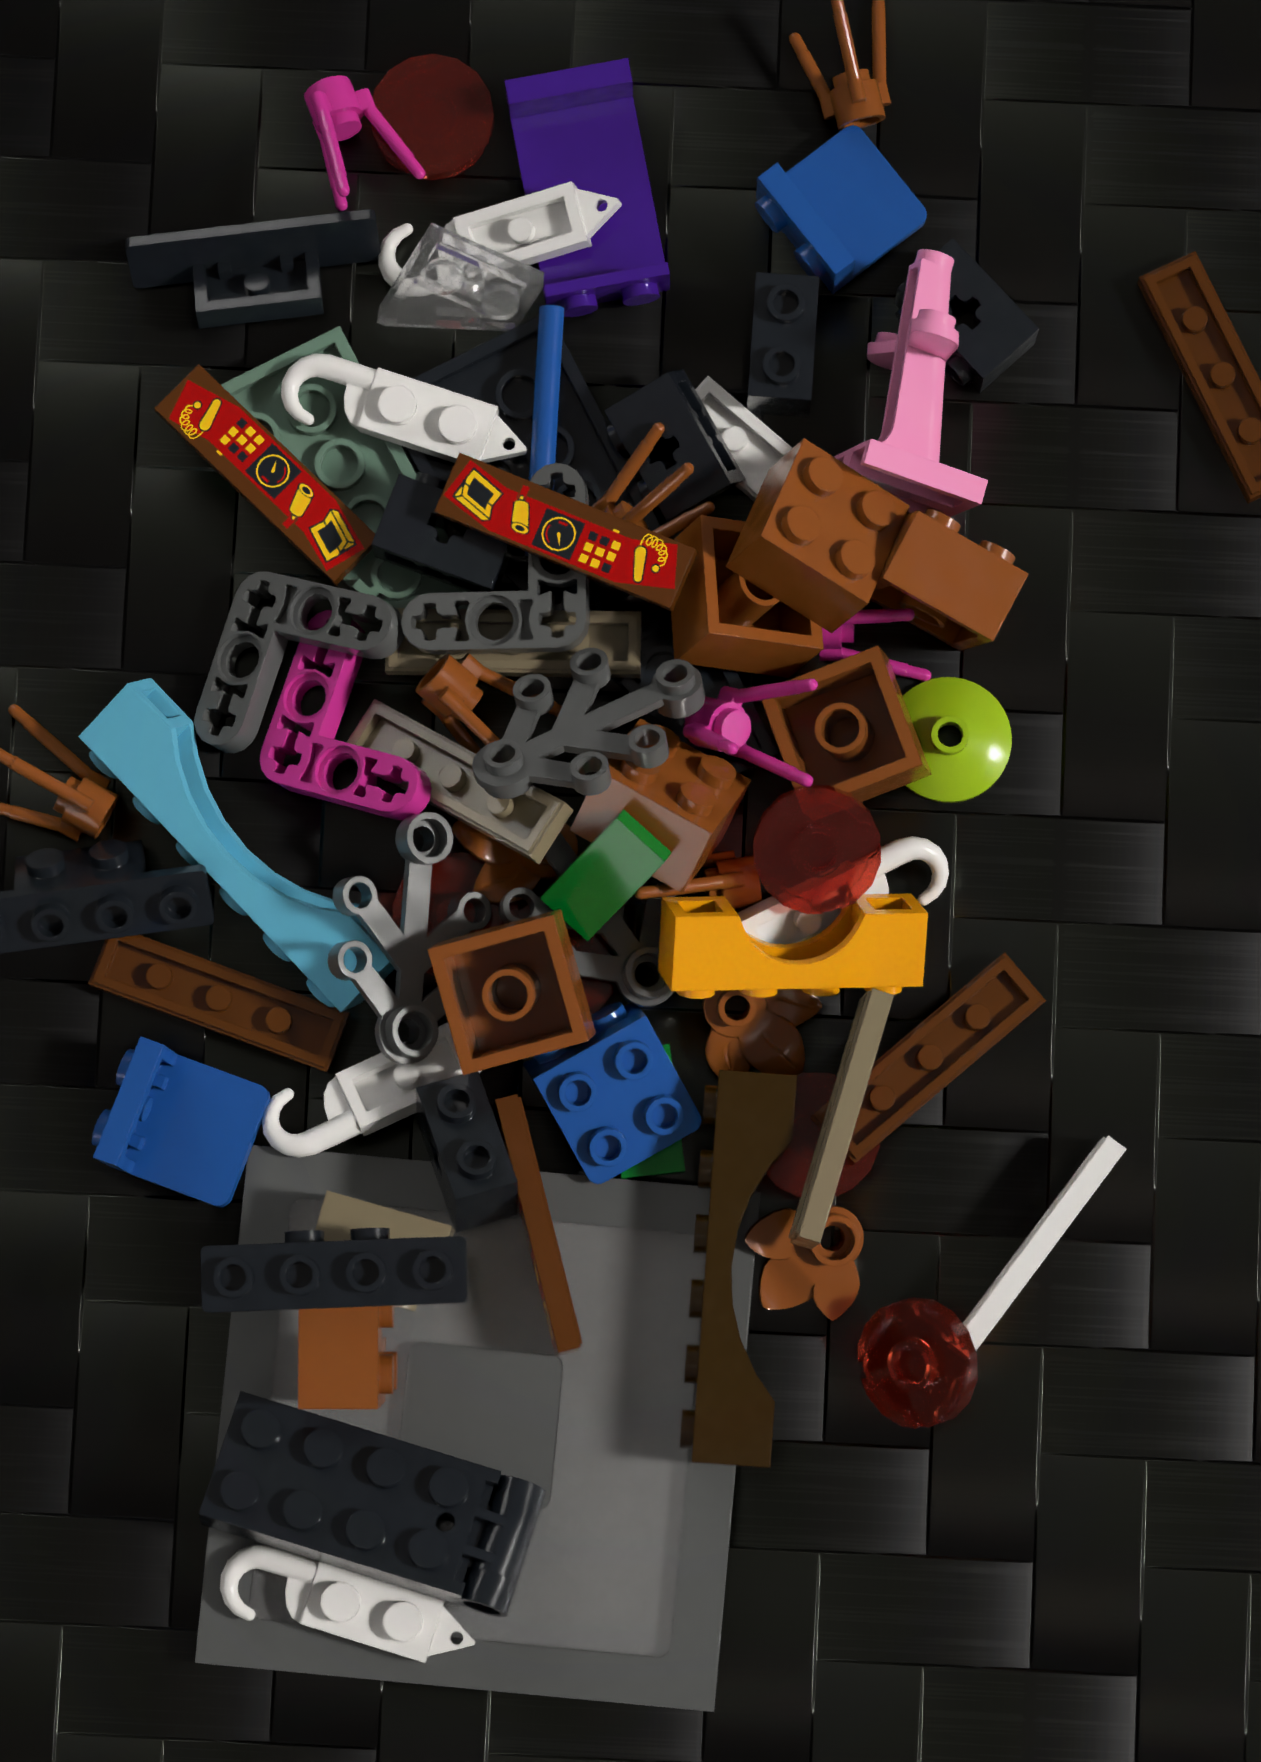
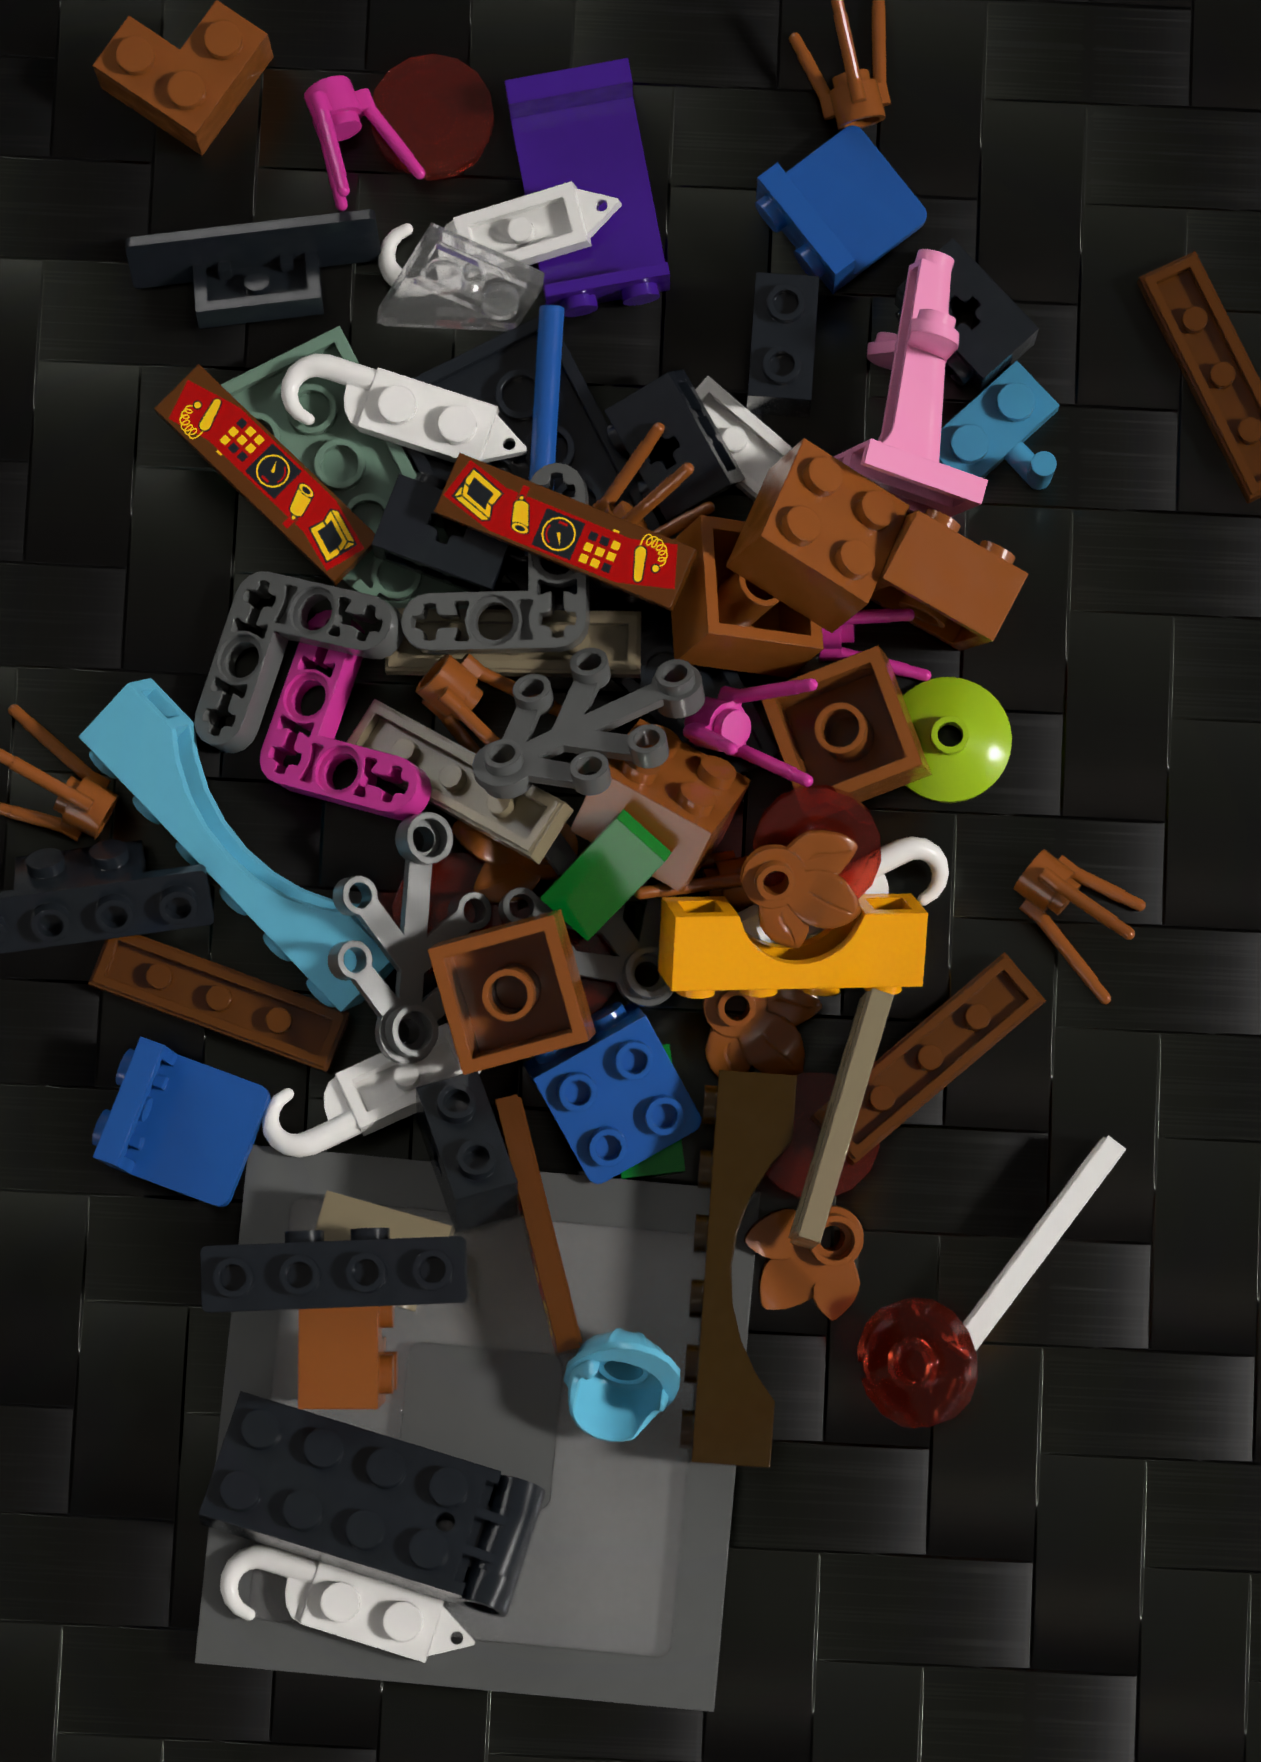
none -> dark orange brick [92,0,274,156]
none -> medium azure piece [563,1328,680,1442]
none -> dark orange plate [740,830,861,949]
none -> dark azure plate [939,360,1060,490]
none -> dark orange plant [1013,849,1146,1004]

